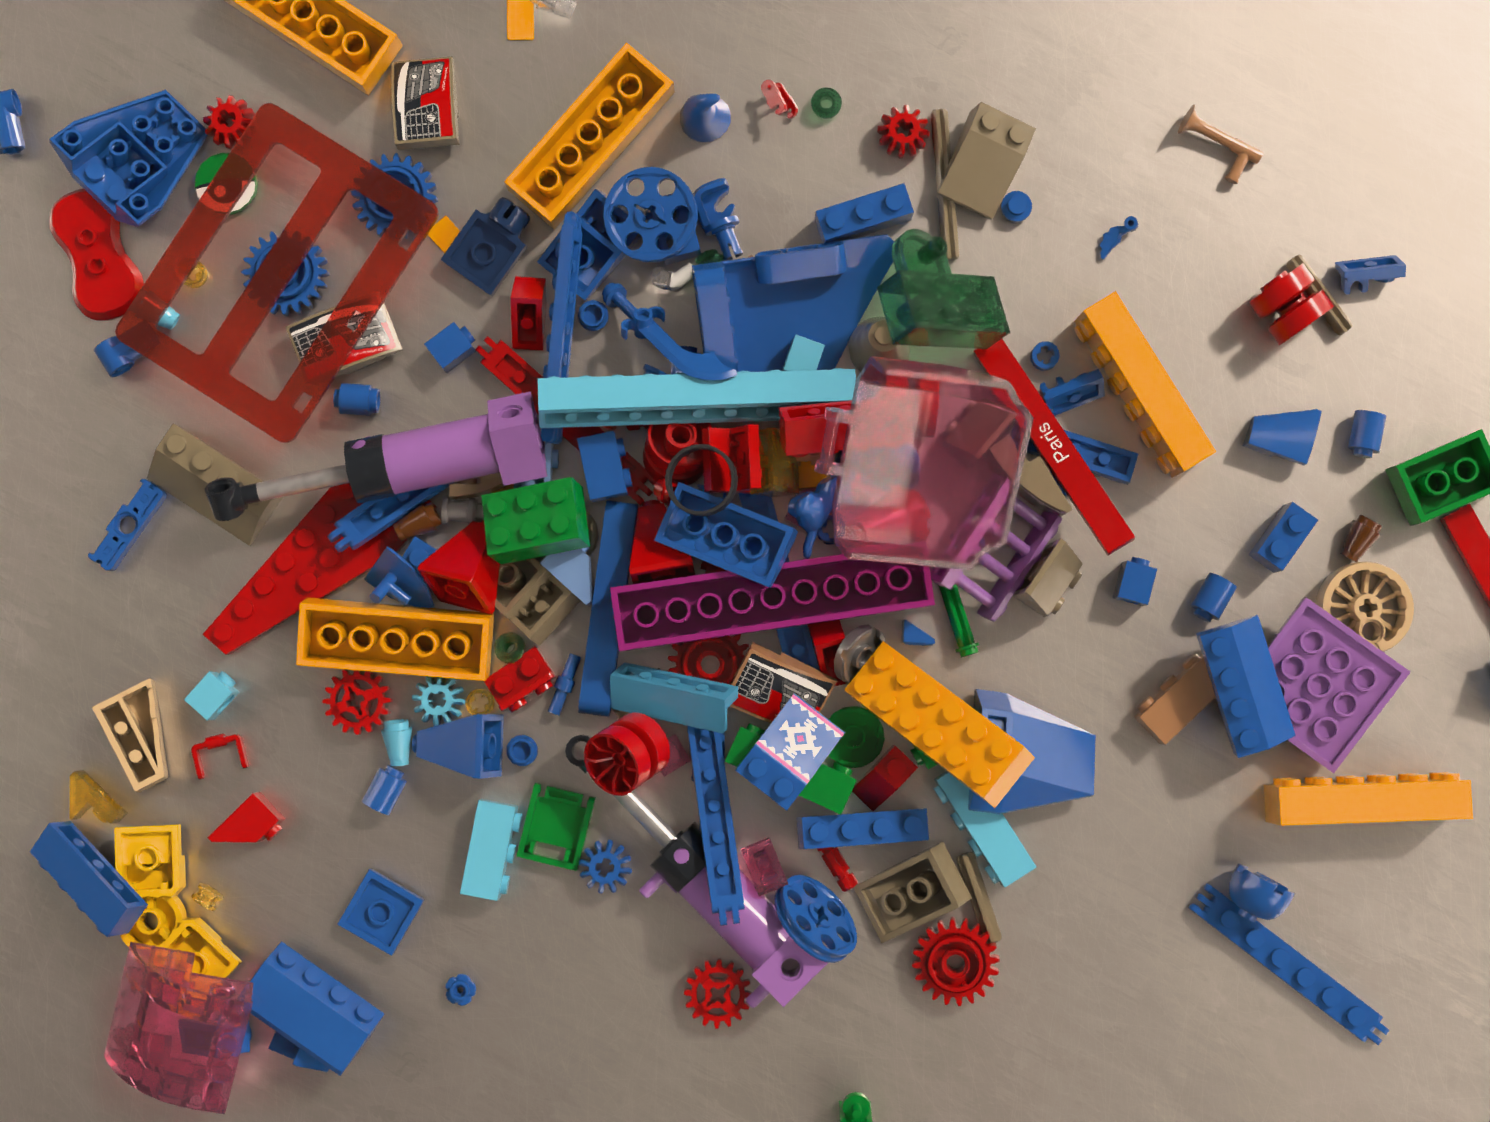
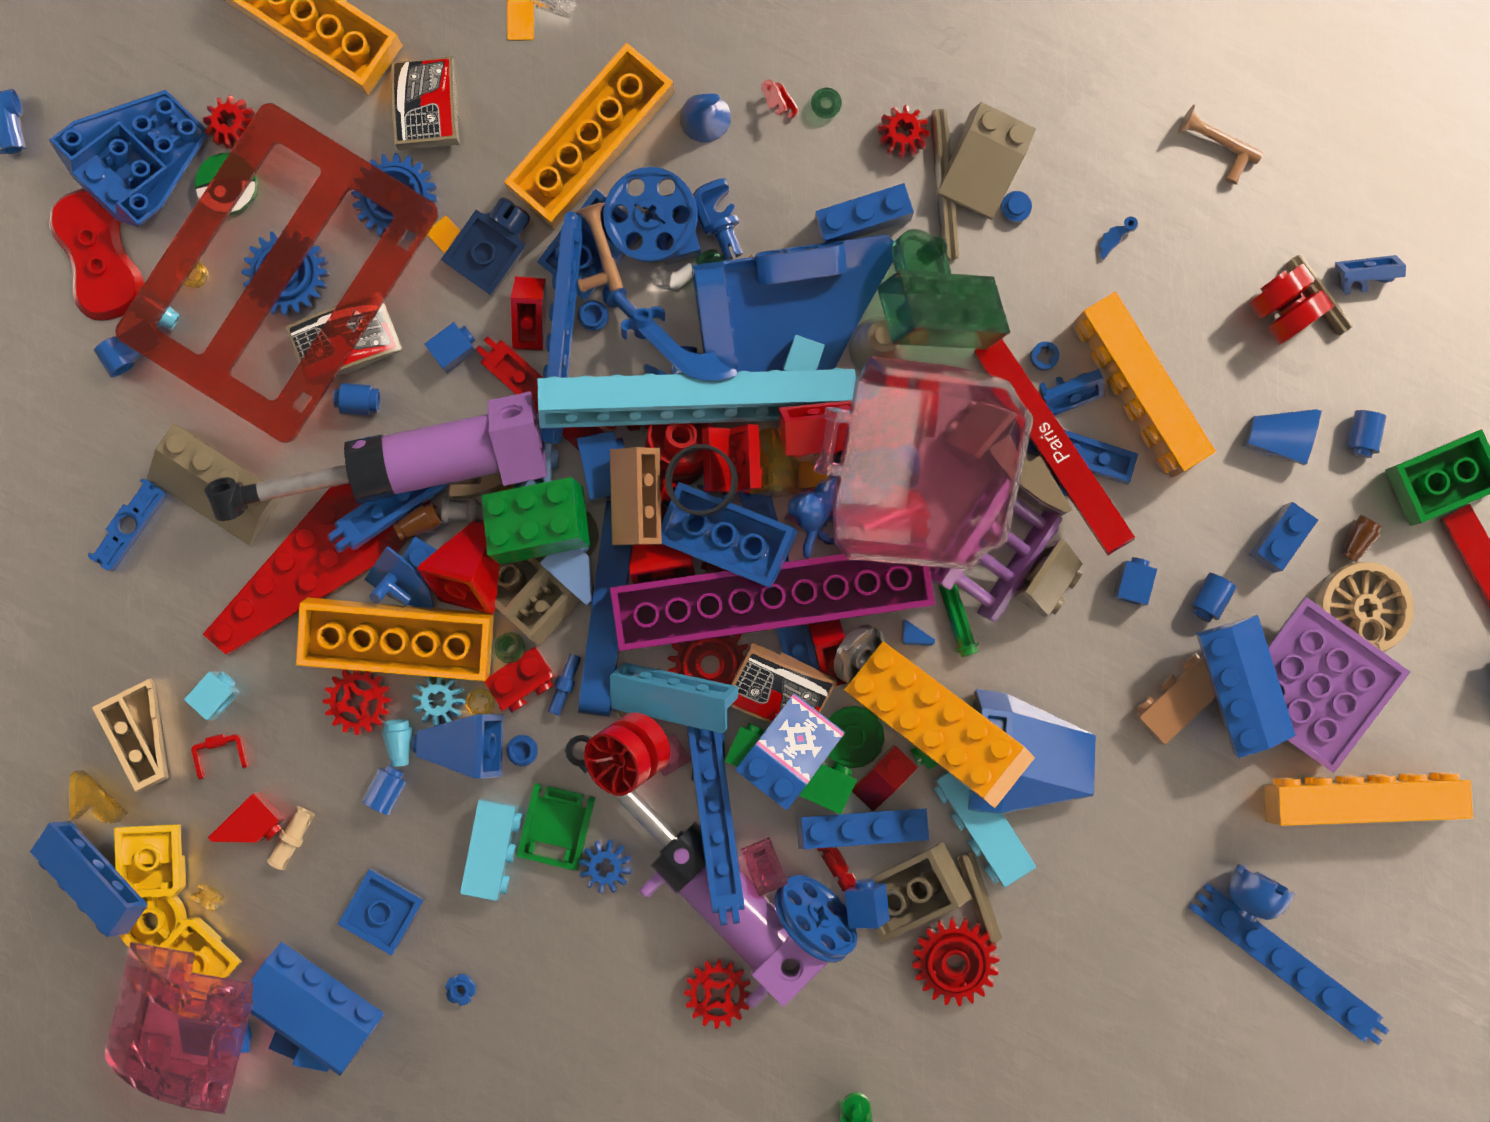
none -> tan pin [267,806,315,871]
none -> medium nougat piece [575,203,624,293]
none -> medium nougat brick [610,447,662,545]
none -> blue brick [845,879,890,929]

